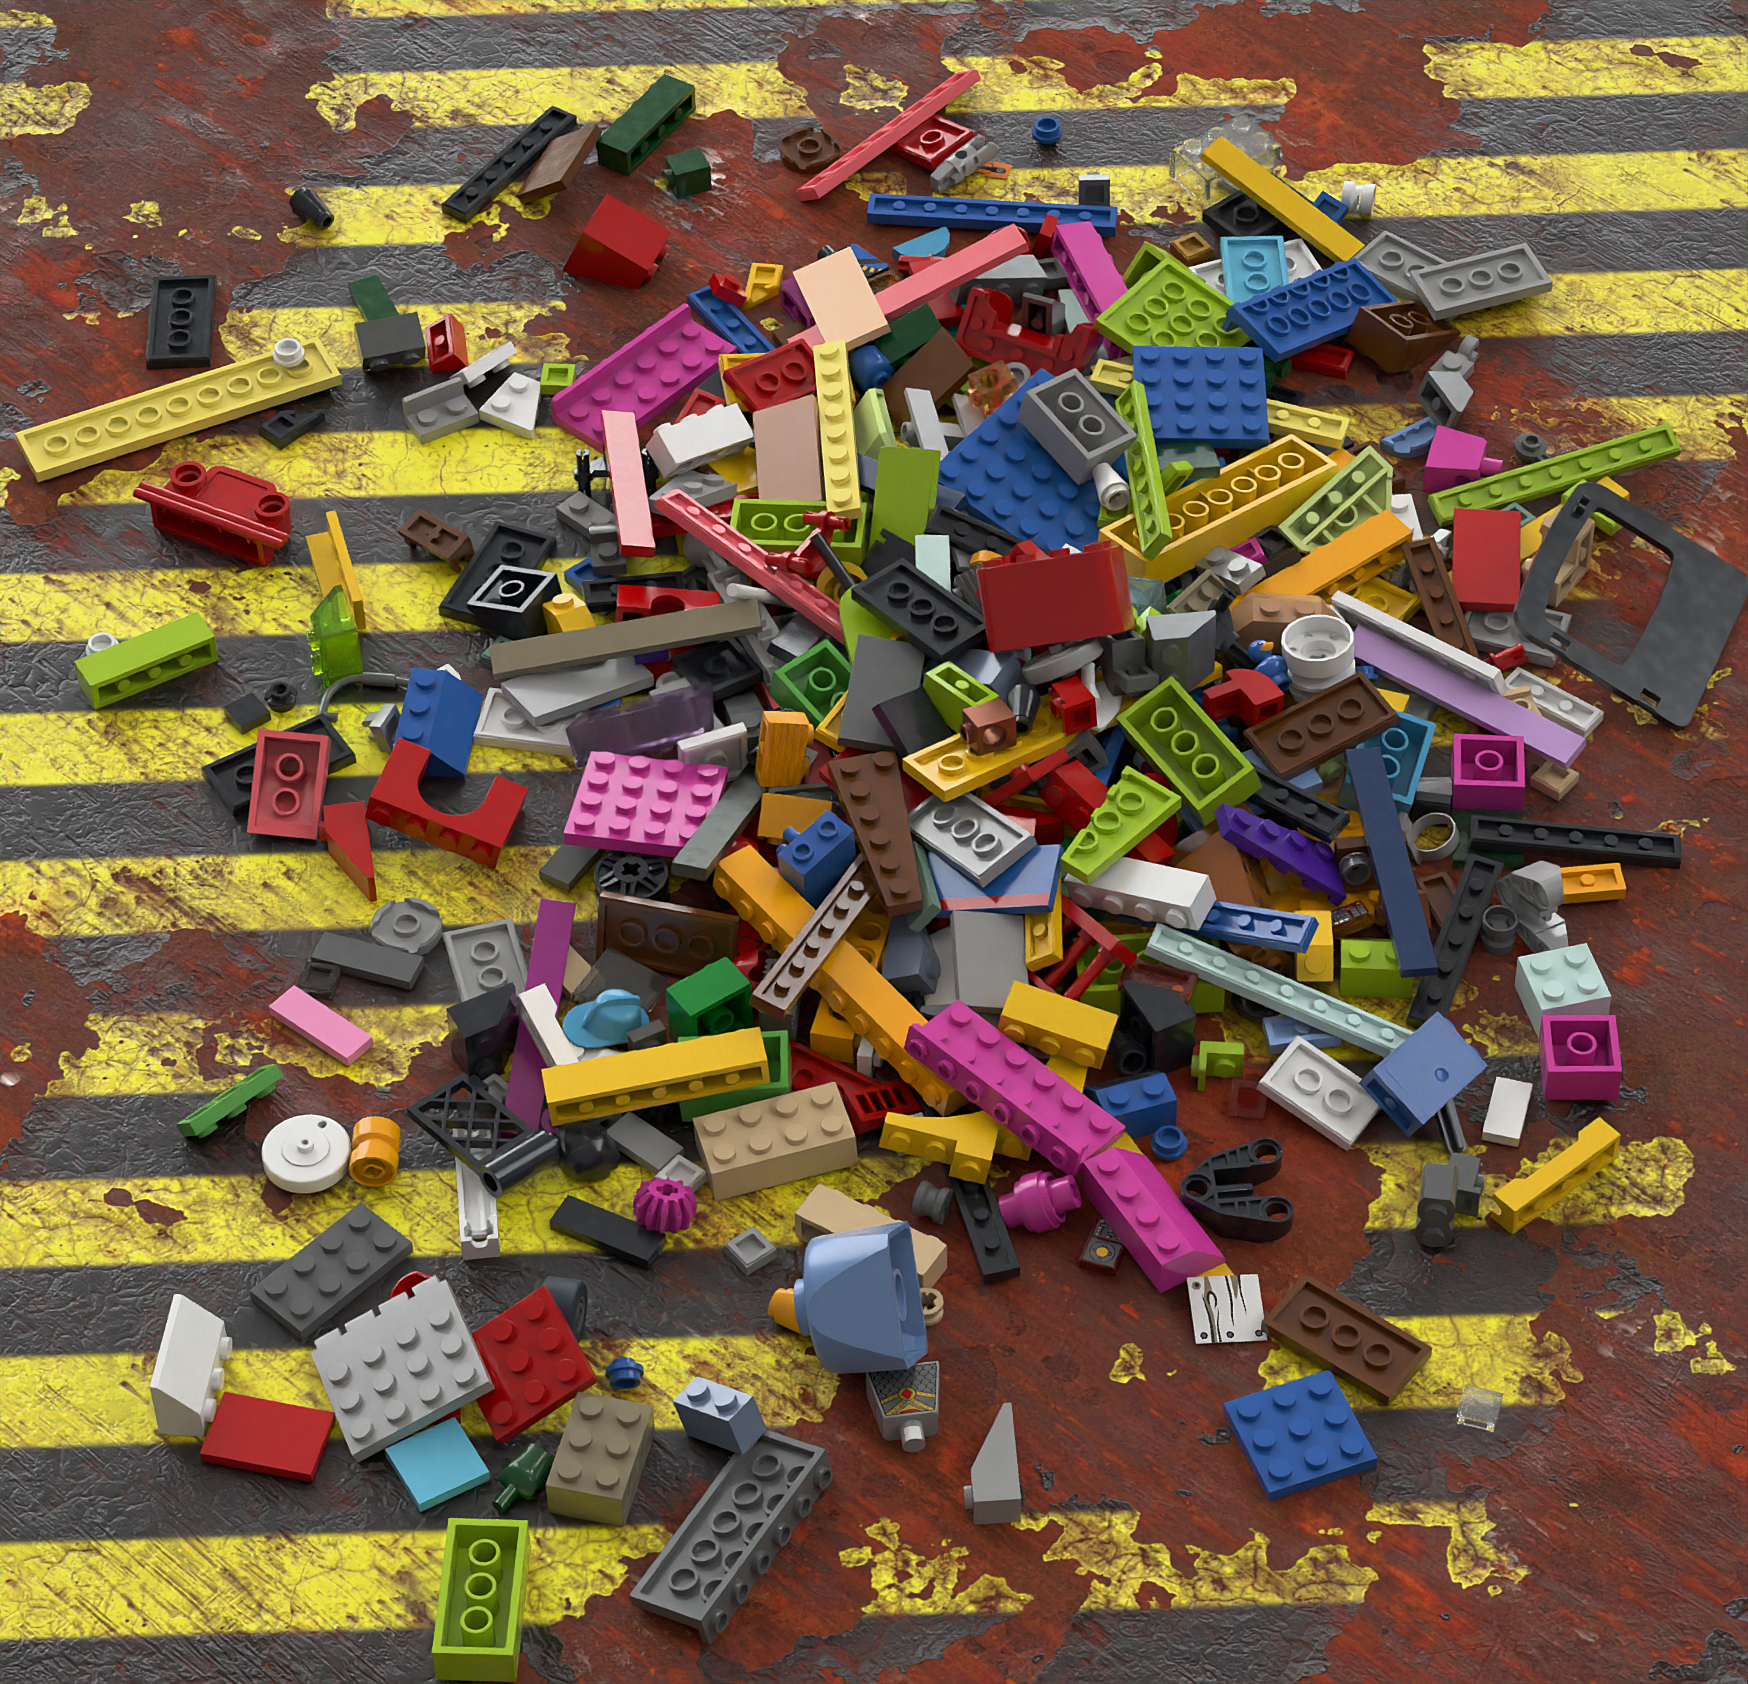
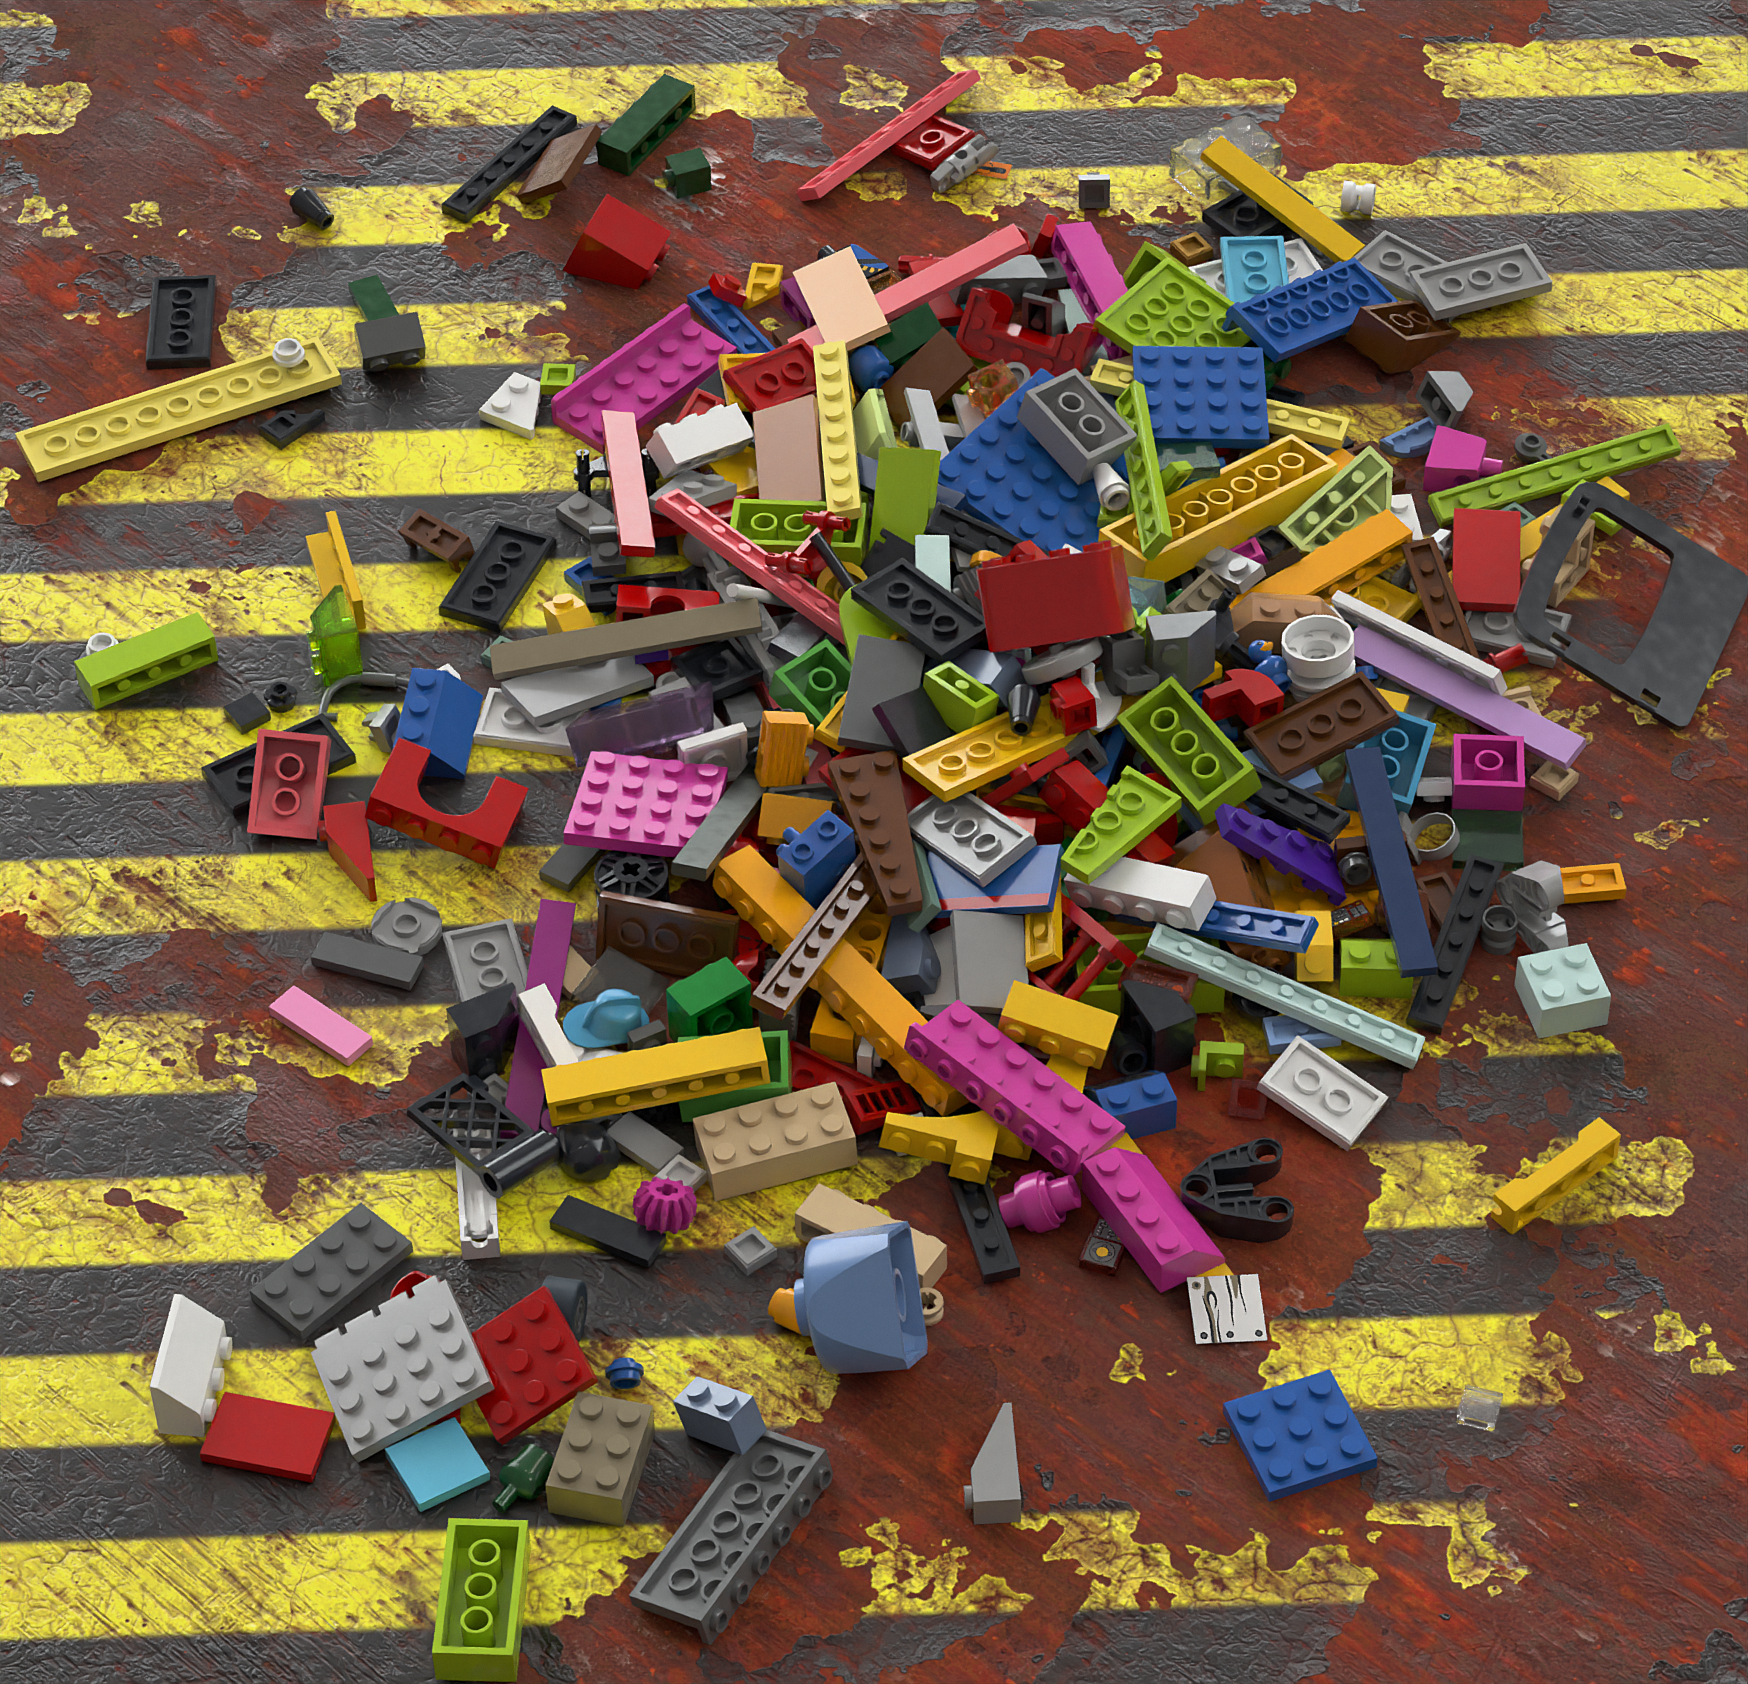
red brick [133,461,292,568] -> none
bright green plate [176,1064,283,1138] -> none
white wheel [261,1115,352,1193] -> none
clear smoke tile [297,961,342,1001] -> none
light orange wheel [349,1117,401,1187] -> none
light grey bracket [402,377,479,445] -> none
red slope [425,313,469,373] -> none
white plate [449,341,517,388] -> none
black slope [466,565,563,641] -> none
reddish brown tile [779,127,840,174] -> none
torso [866,1361,940,1452] -> none
blue plate [867,193,1117,237] -> none
dark azure tile [892,226,950,260] -> none
dark grey wheel [912,1180,953,1225] -> none
copper brick [959,698,1017,756] -> none
blue plate [1032,117,1062,144] -> none
blue plate [1150,1125,1187,1161] -> none
reddish brown plate [1261,1273,1432,1406] -> none
red tile [1290,343,1355,380] -> none
blue plate [1312,190,1349,225] -> none
piece [1359,1011,1488,1155] -> none
black tile [1413,791,1451,828] -> none
dark grey brick [1415,1162,1459,1247] -> none
light grey plate [1430,334,1479,381] -> none
dark grey brick [1448,1152,1486,1217] -> none
black tile [1469,815,1682,869] -> none
white tile [1482,1077,1533,1147] -> none
white tile [1505,667,1604,738] -> none
dark pink brick [1538,1015,1622,1100] -> none

